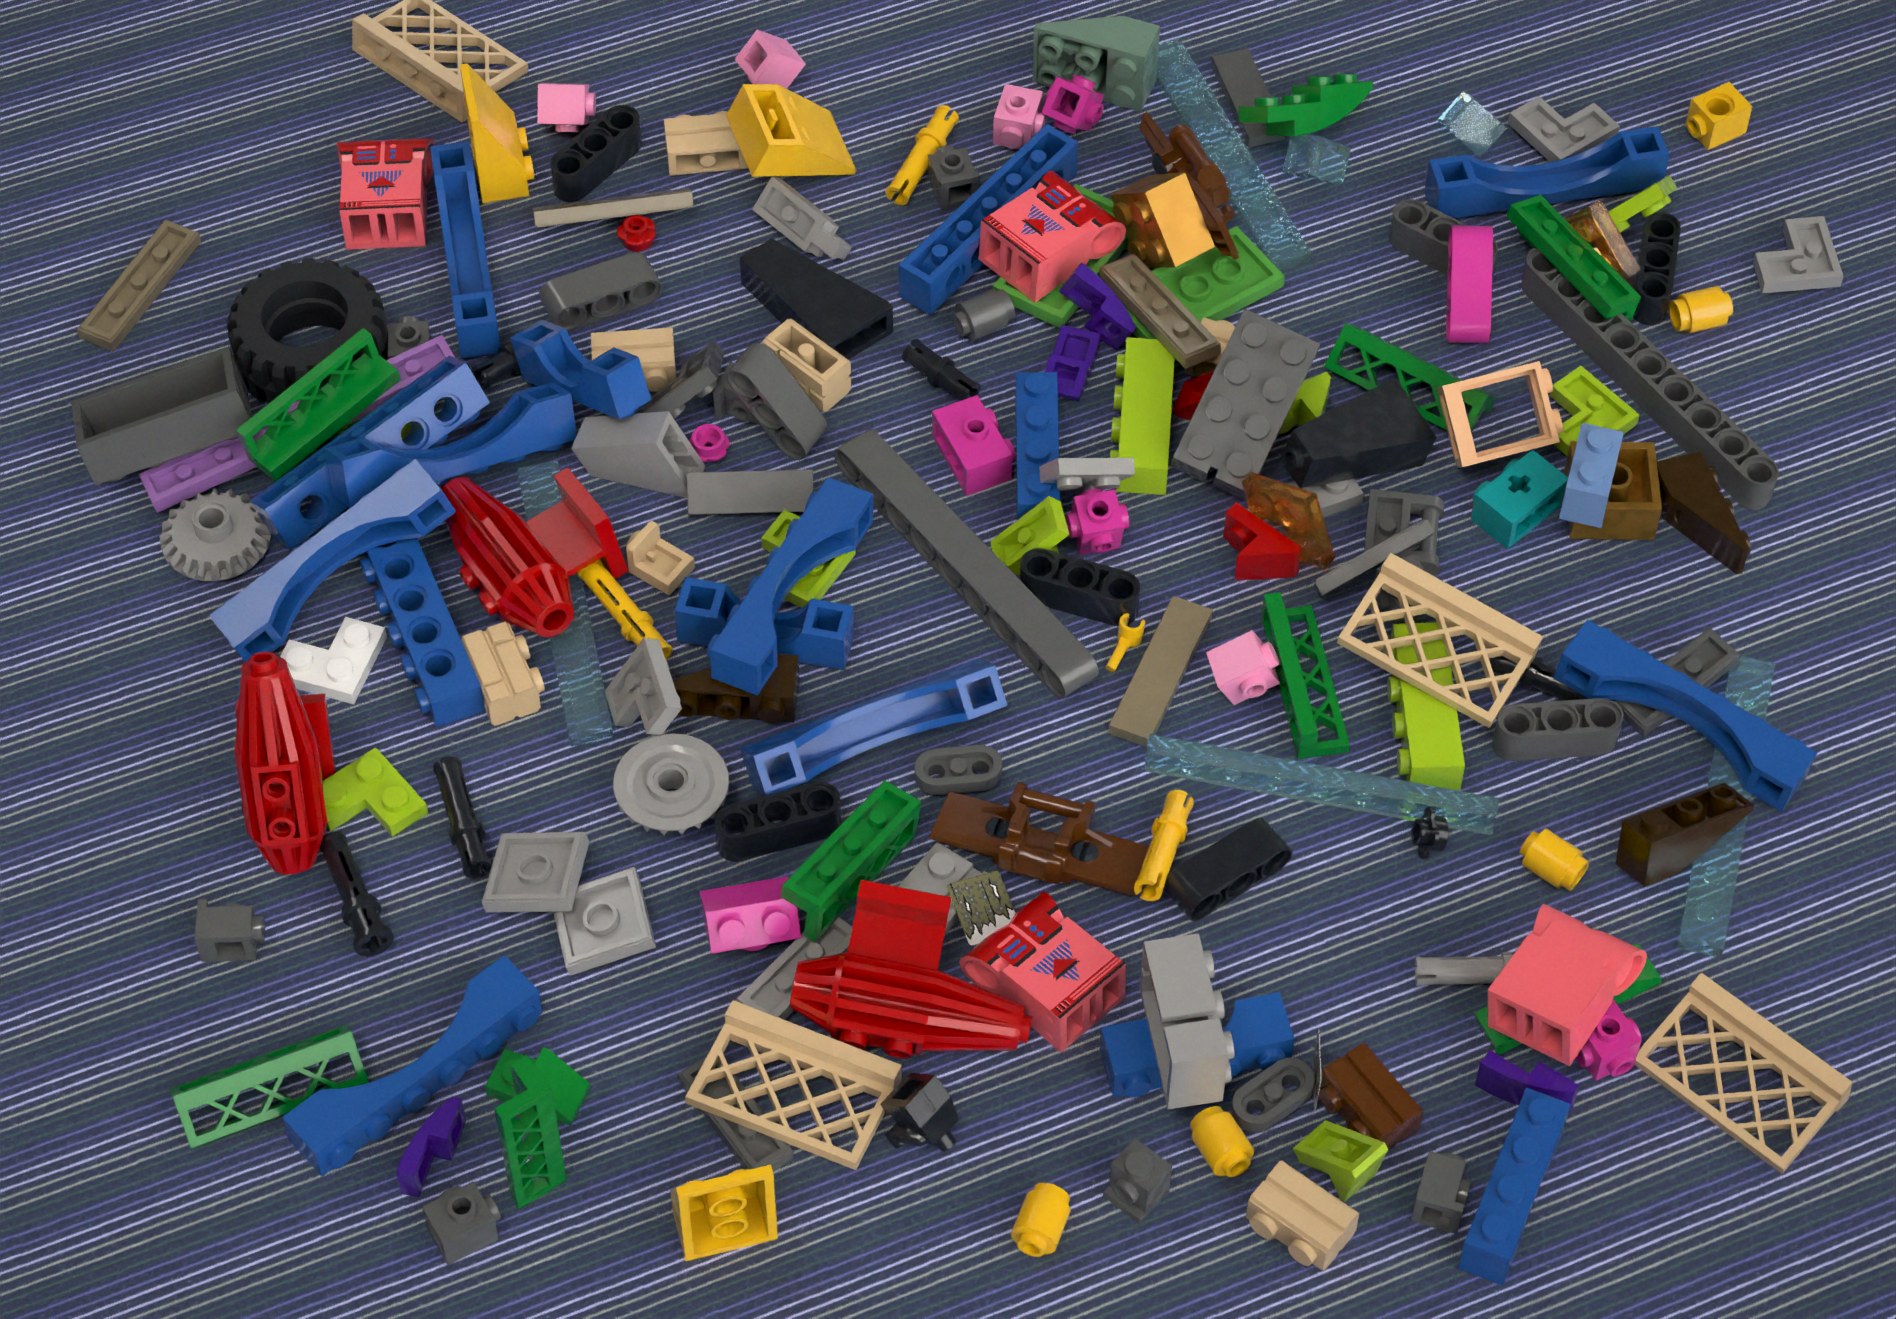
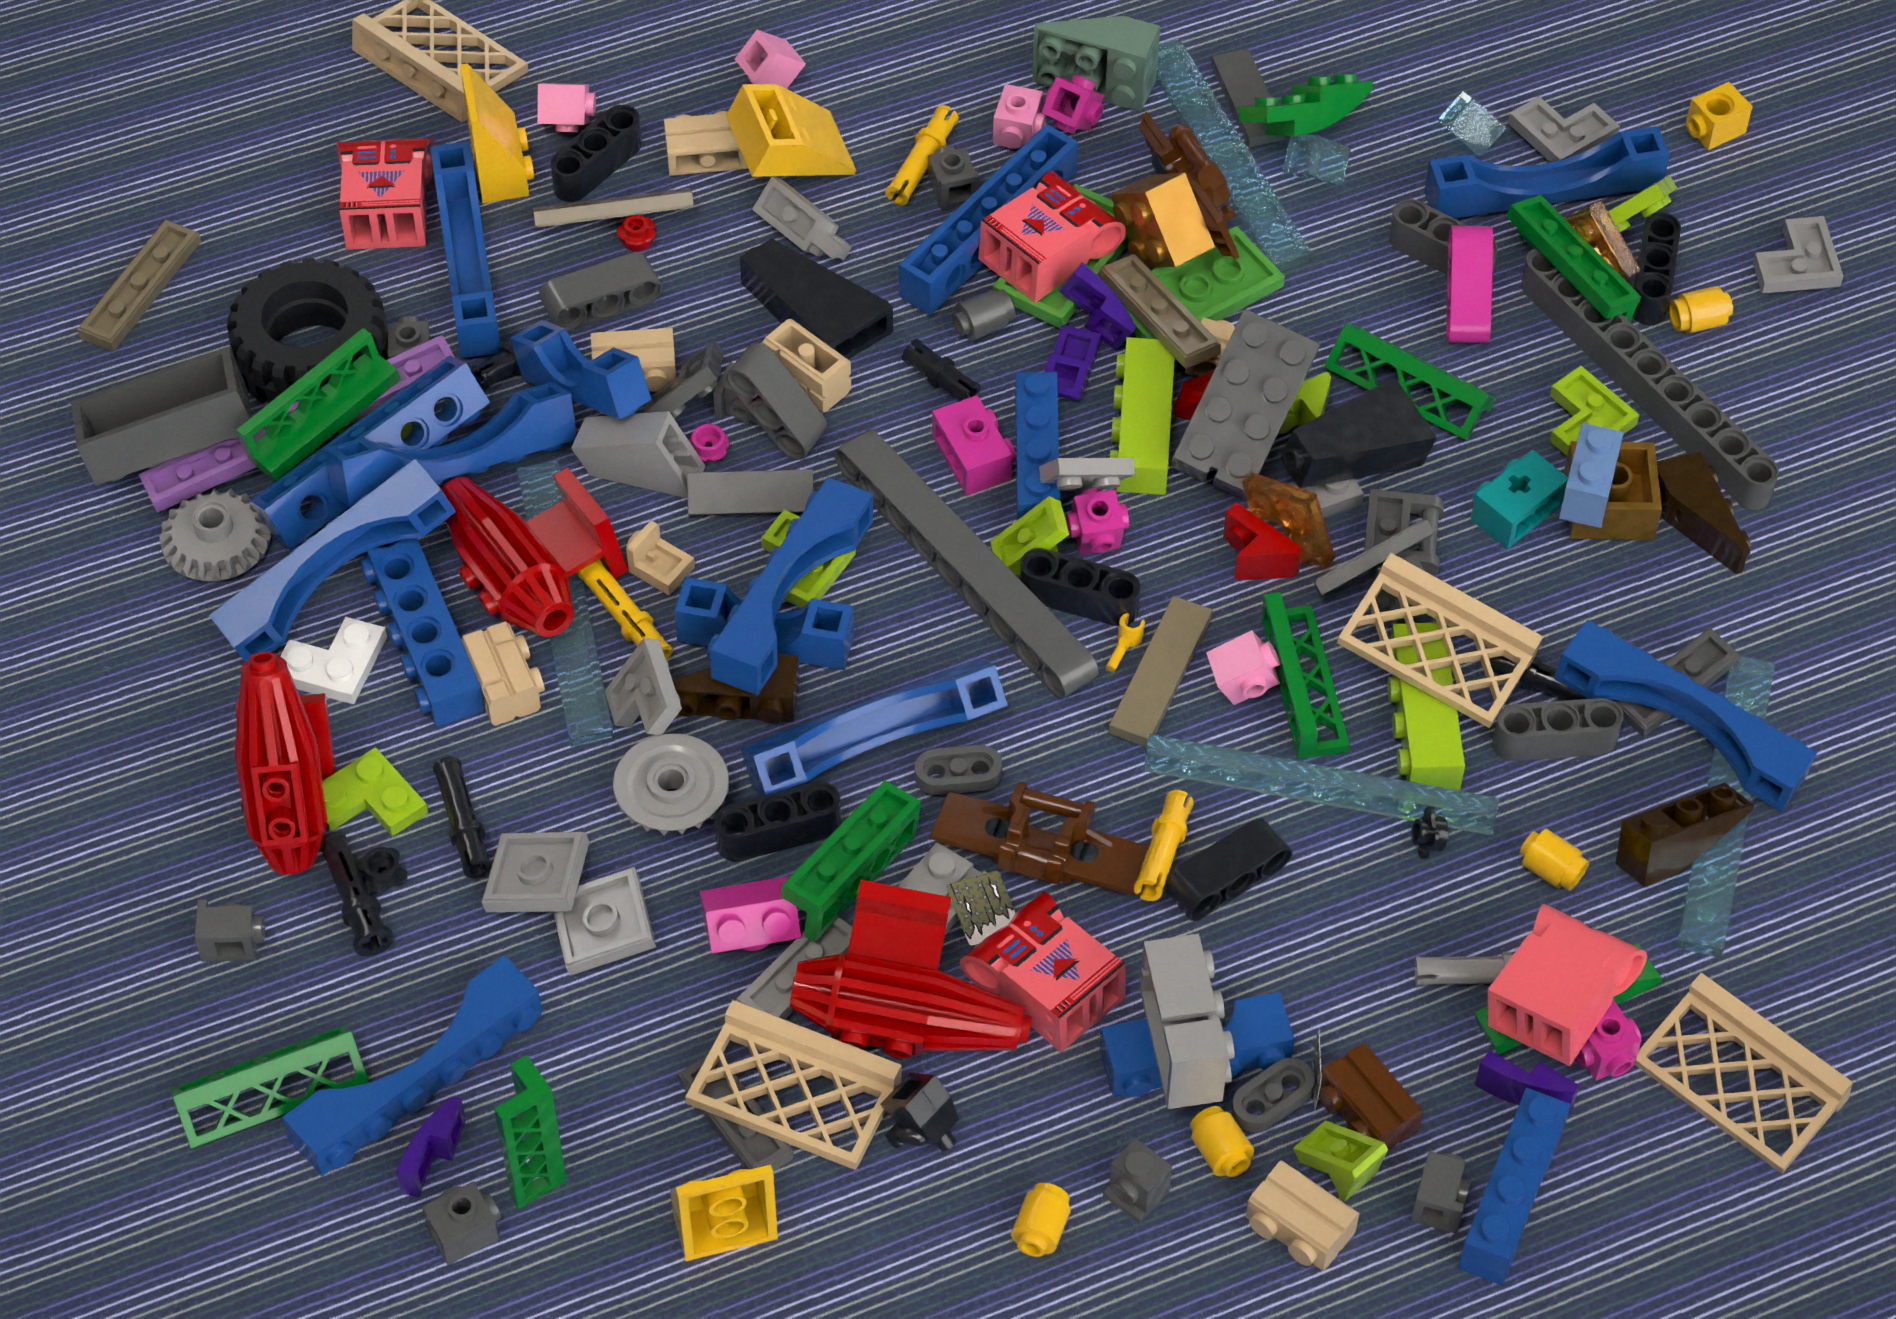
green slope [485,1047,590,1126] -> none
light nougat window [1437,361,1563,468] -> none
none -> black plate [357,847,408,894]

